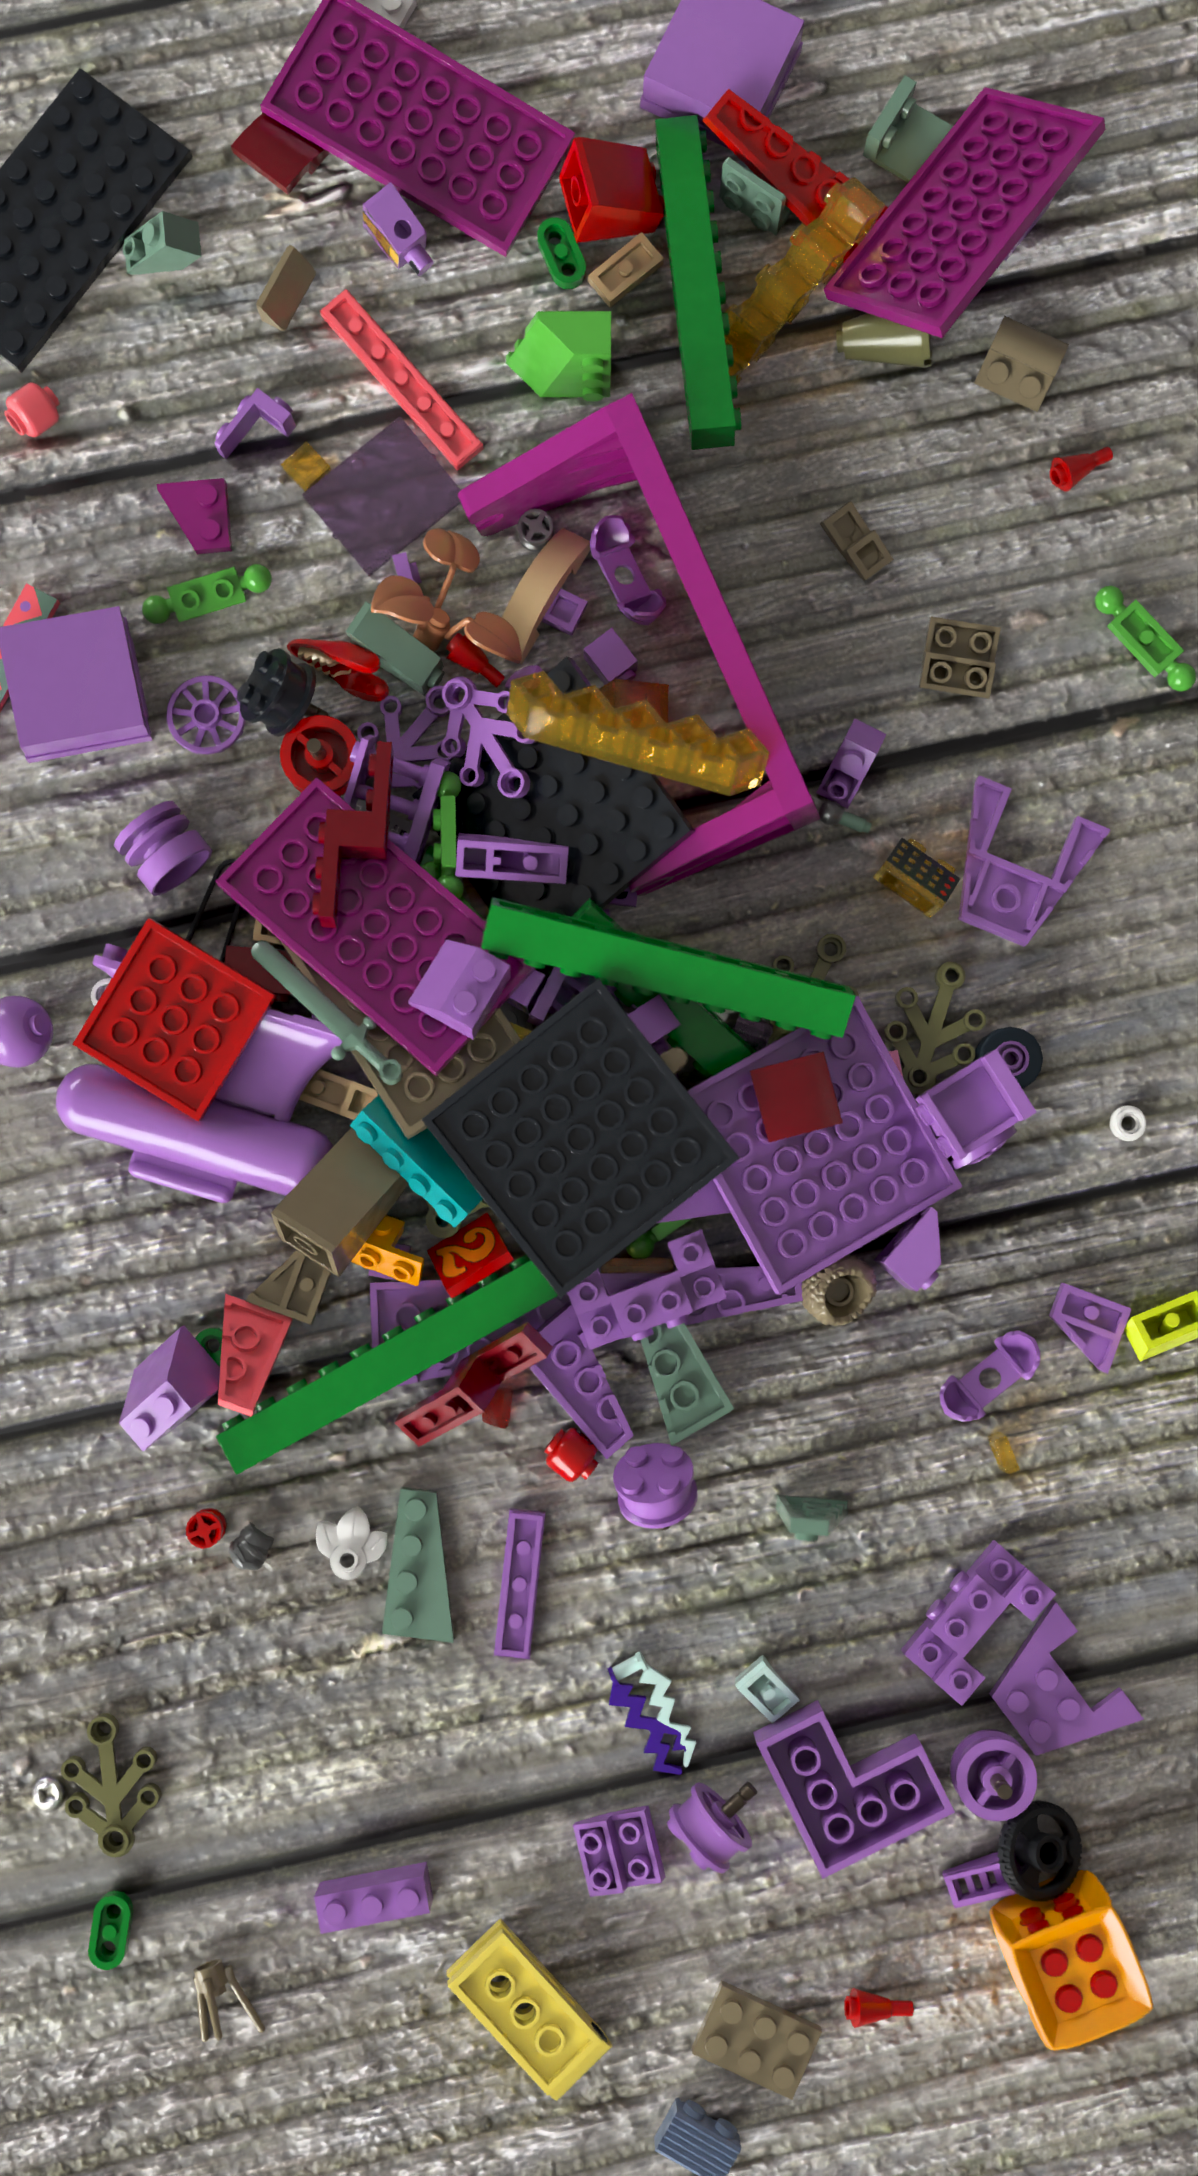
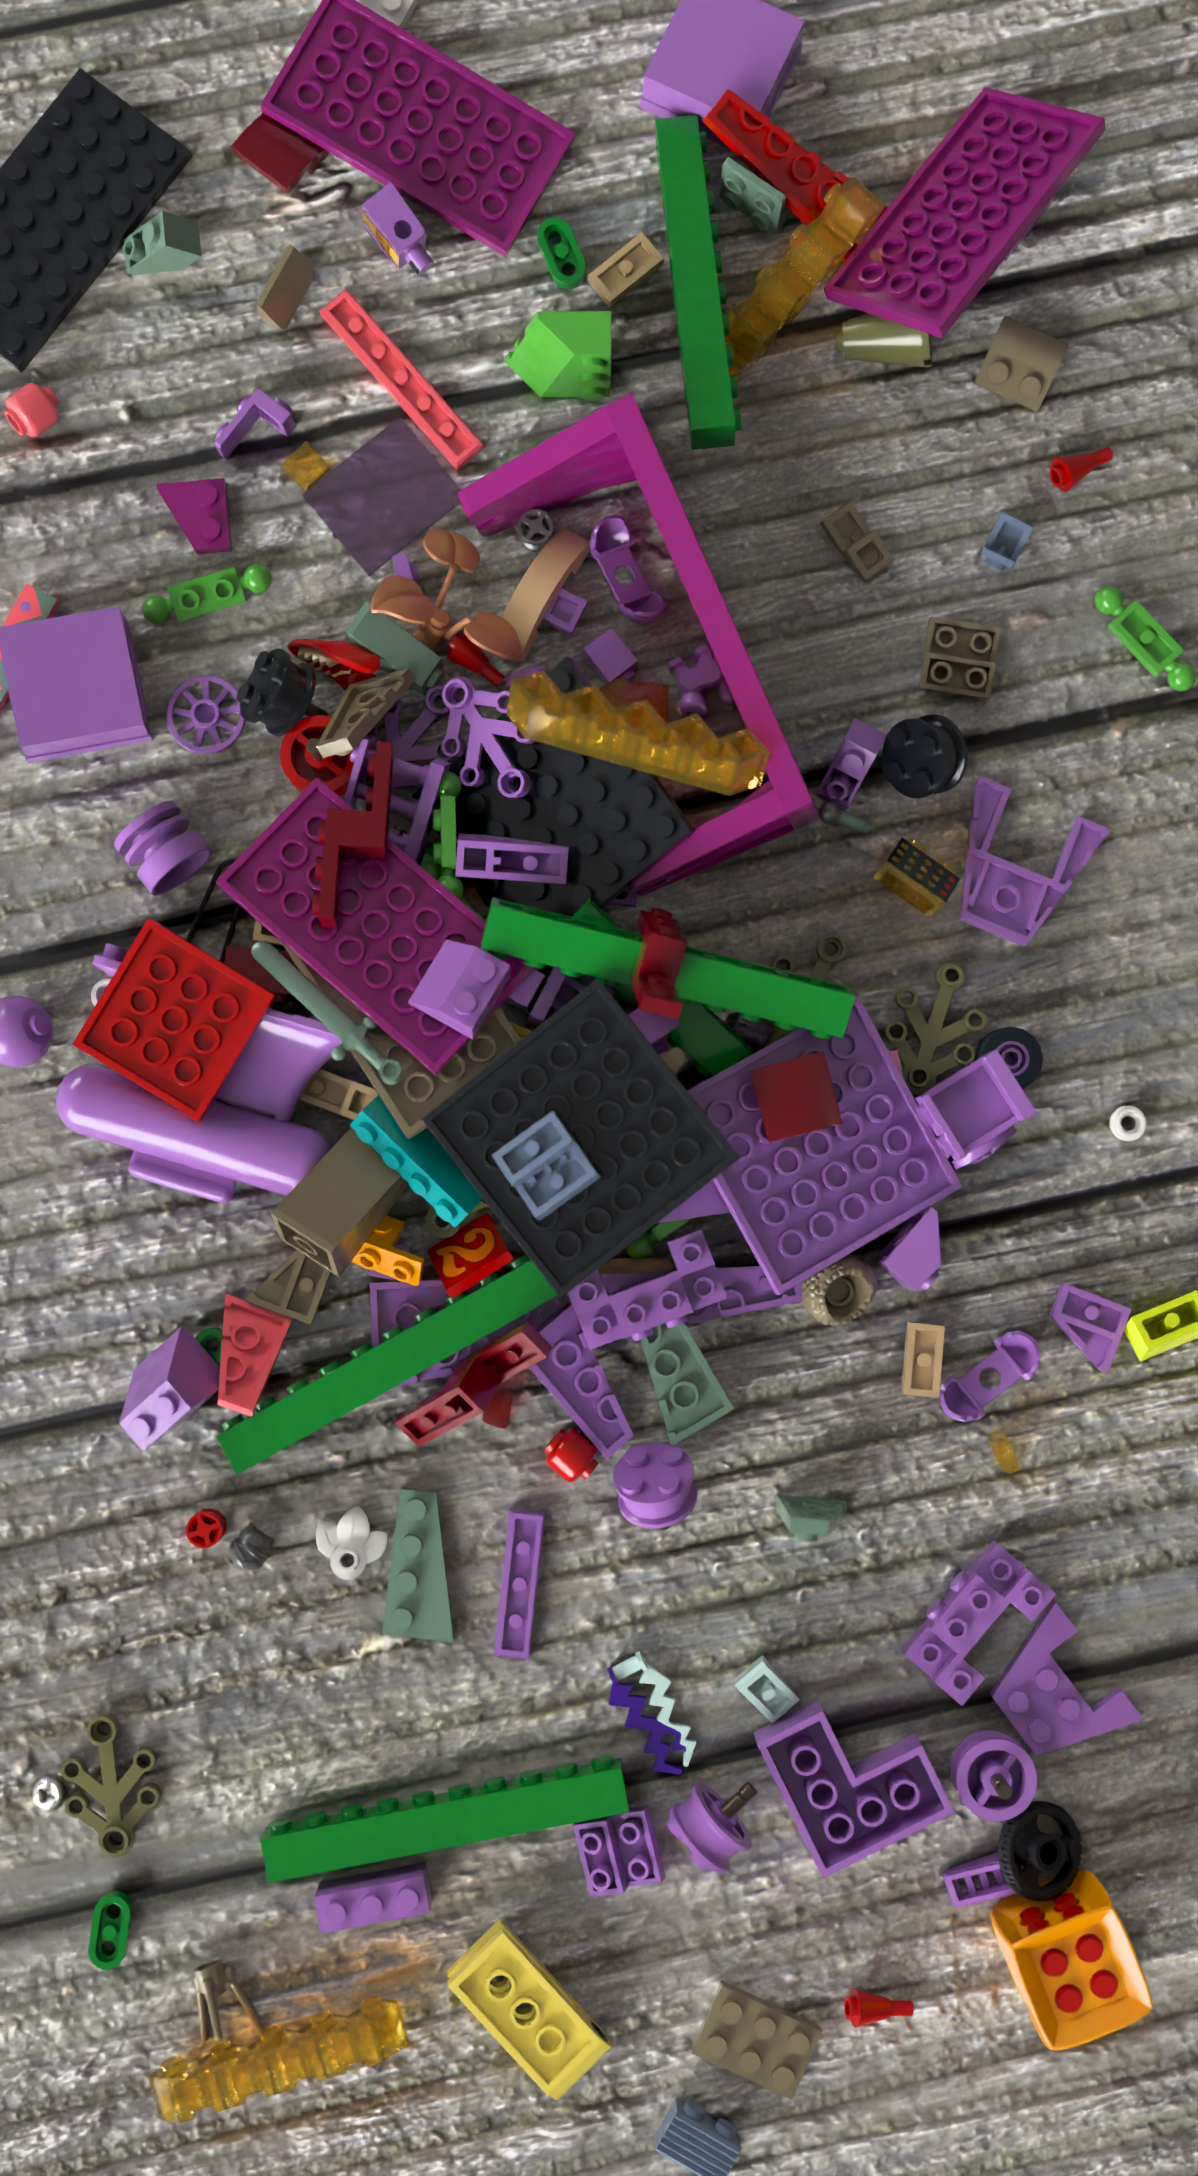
red slope [559,137,665,243] -> none
sand green bracket [863,75,953,182] -> none
none -> clear yellow brick [148,1995,410,2124]
none -> green brick [260,1756,629,1883]
none -> dark tan wing [316,668,416,758]
none -> sand blue slope [492,1111,601,1221]
none -> dark red bracket [631,908,687,1019]
none -> medium lavender animal [667,643,735,721]
none -> black wheel [882,714,968,799]
none -> tan plate [901,1322,945,1398]
none -> sand blue bracket [981,511,1034,571]

